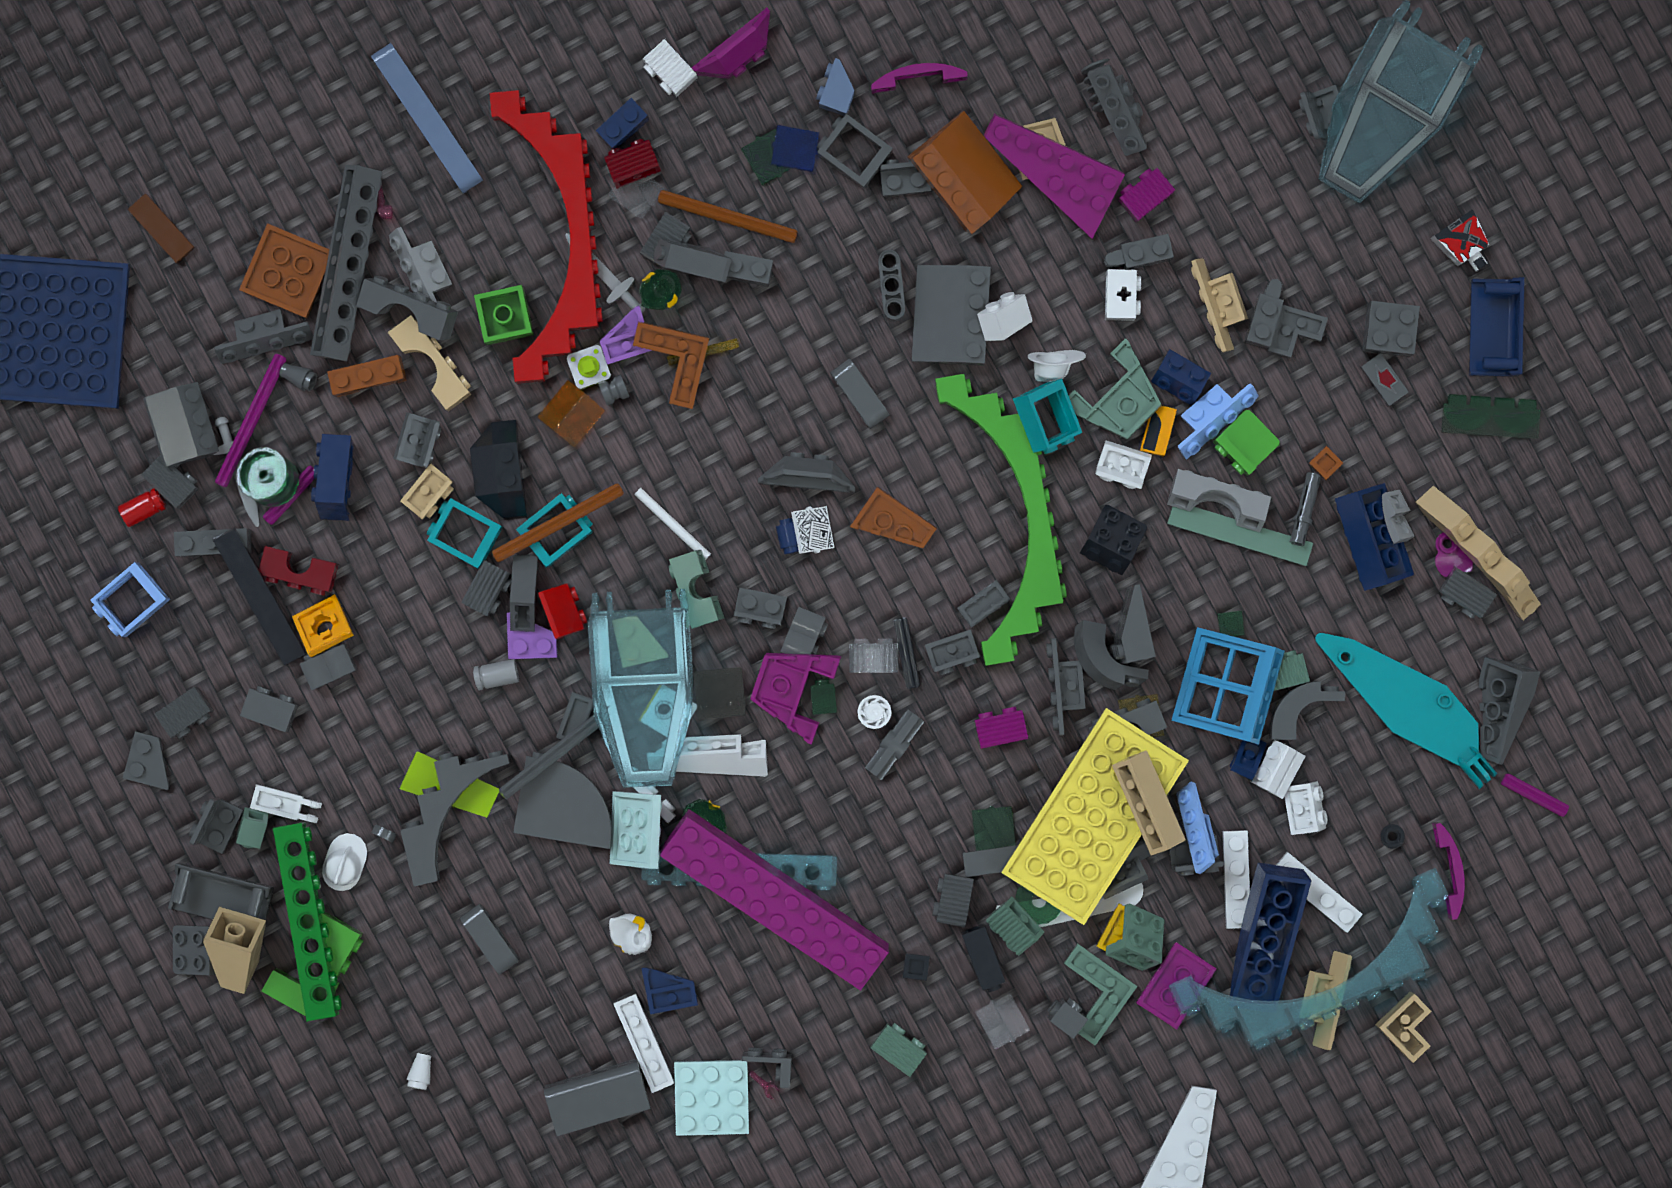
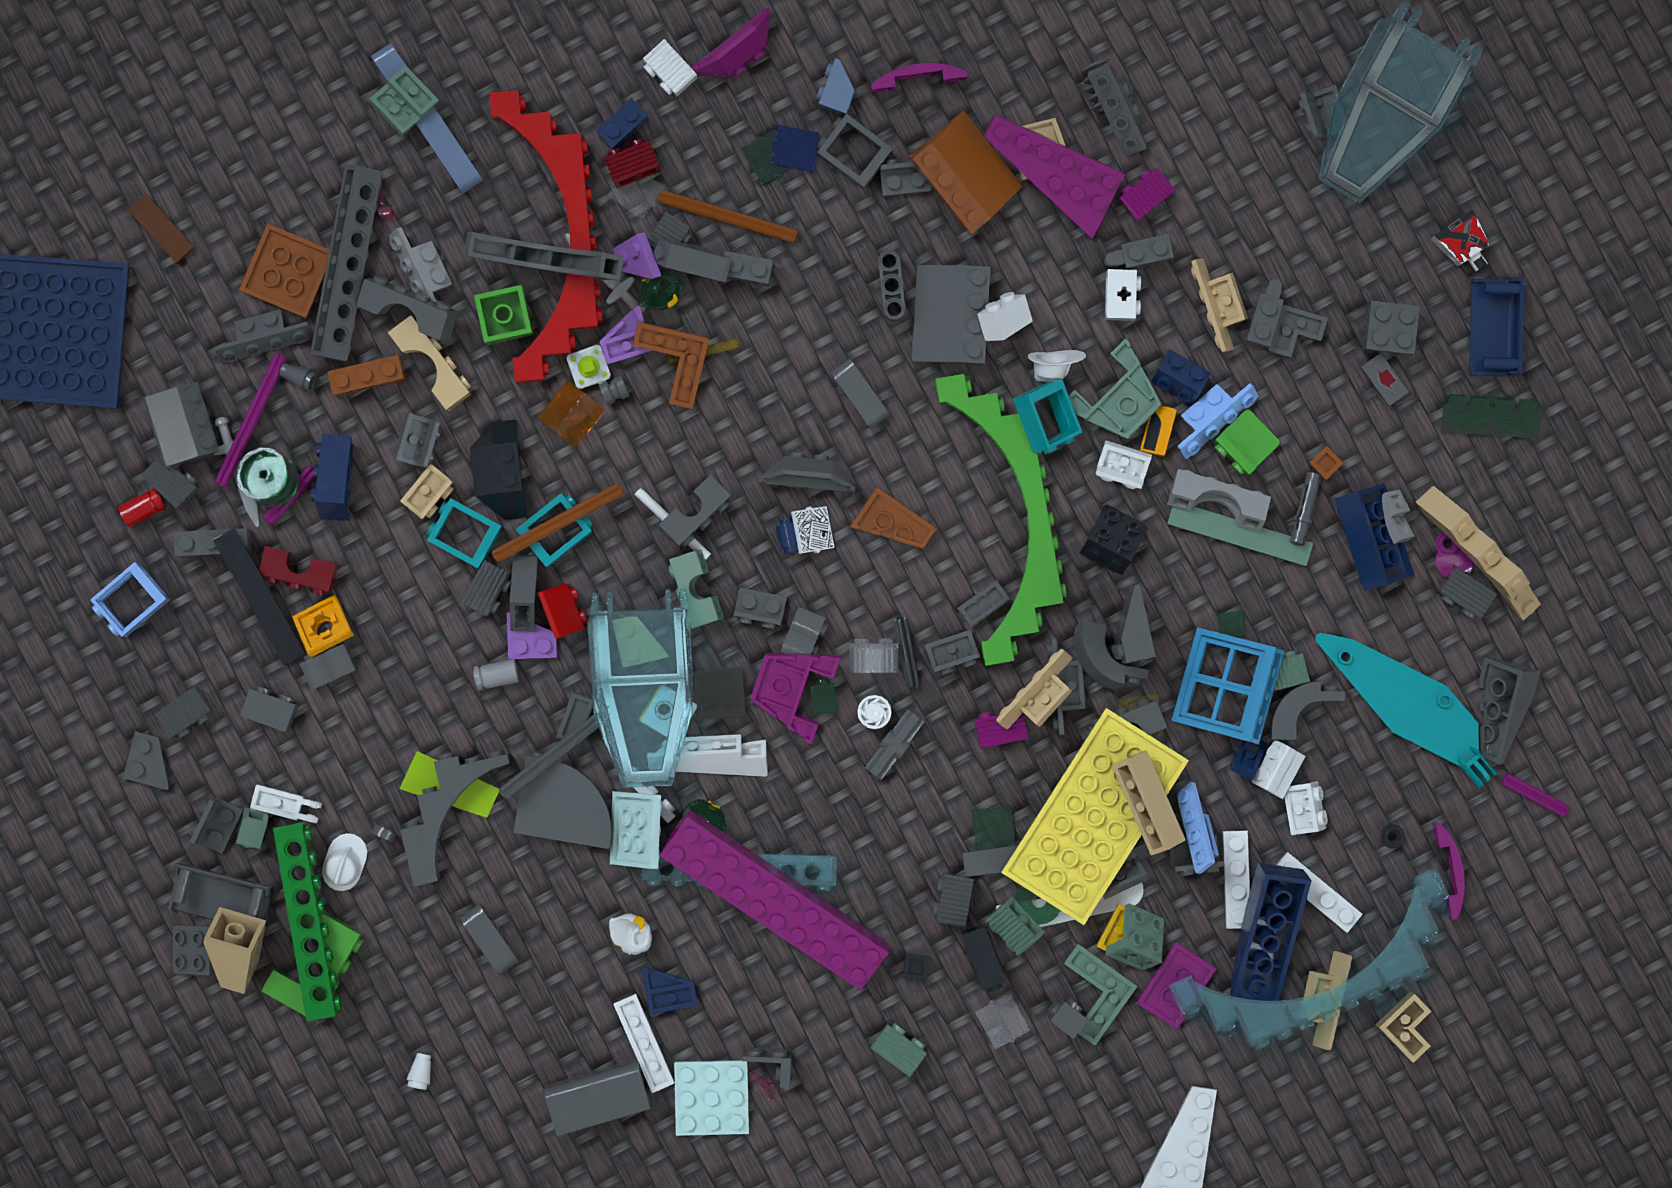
none -> sand green slope [369,65,439,136]
none -> dark grey arch [463,232,624,281]
none -> medium lavender wing [613,232,661,279]
none -> dark grey arch [657,475,731,549]
none -> tan bracket [996,649,1072,729]

